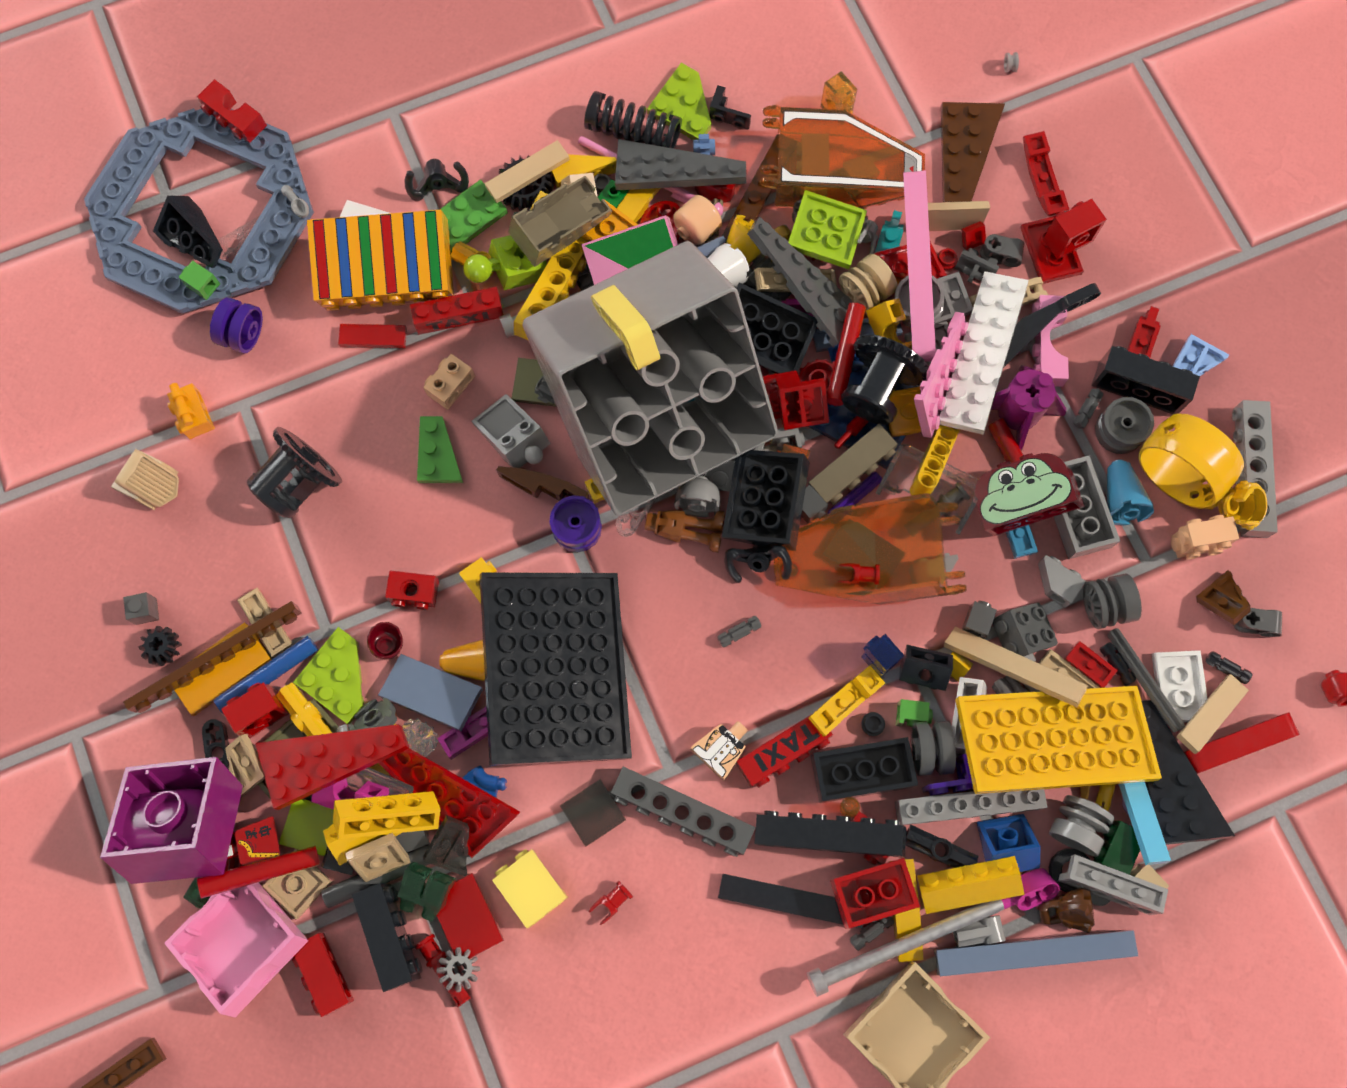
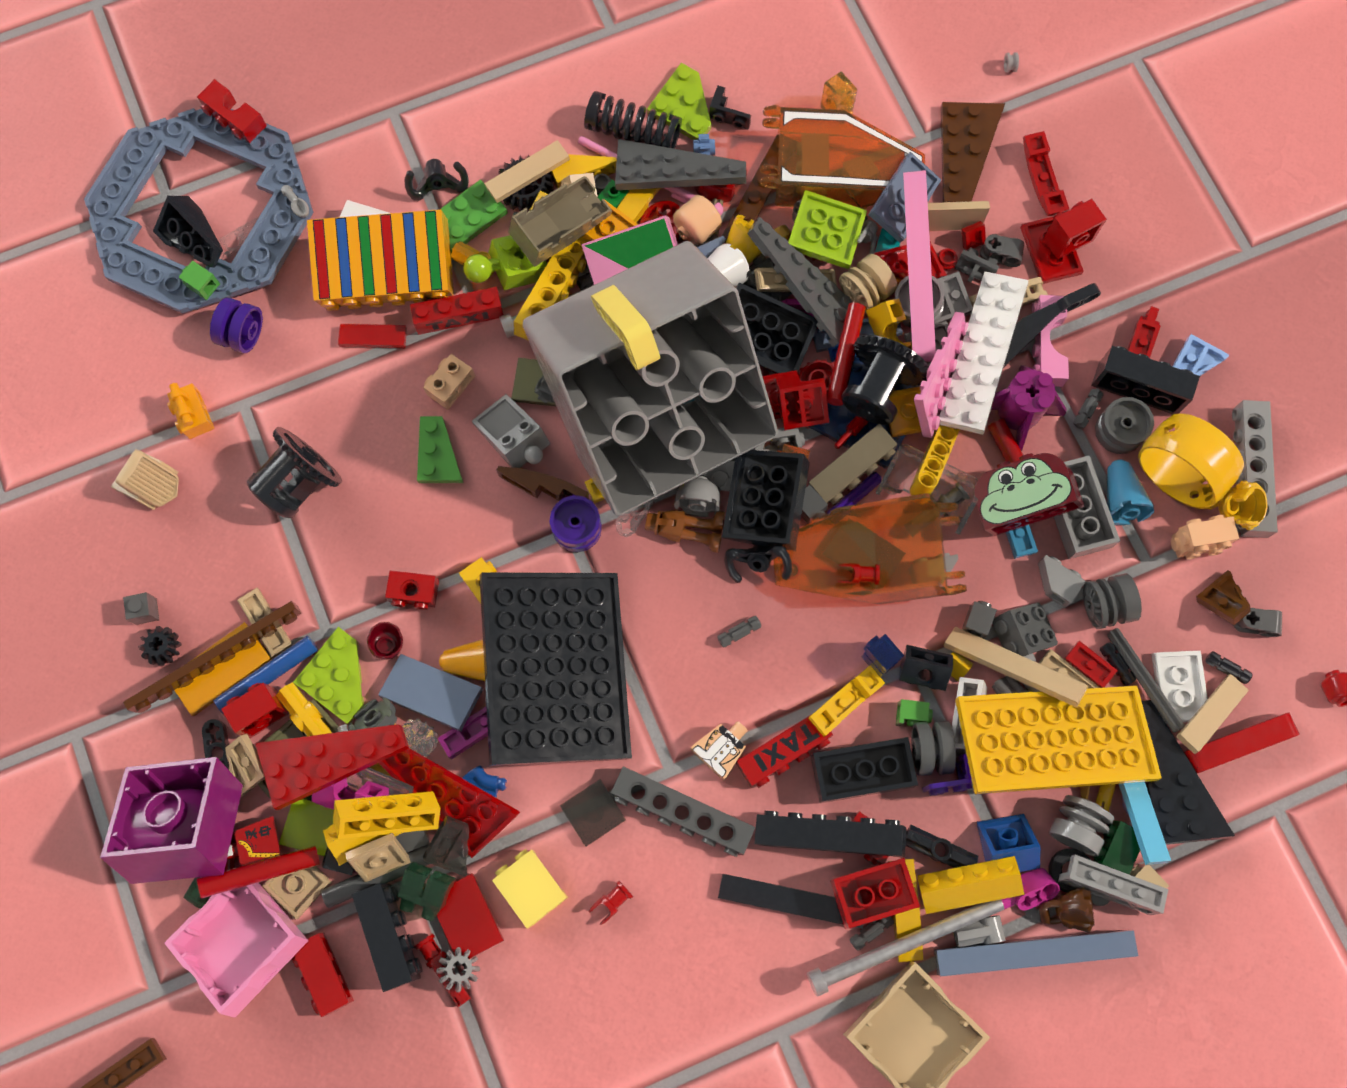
clear orange pin [839,797,860,817] -> none
black plate [861,712,885,736] -> none
light grey brick [895,789,1048,825] -> none
none -> sand blue tile [868,152,941,243]

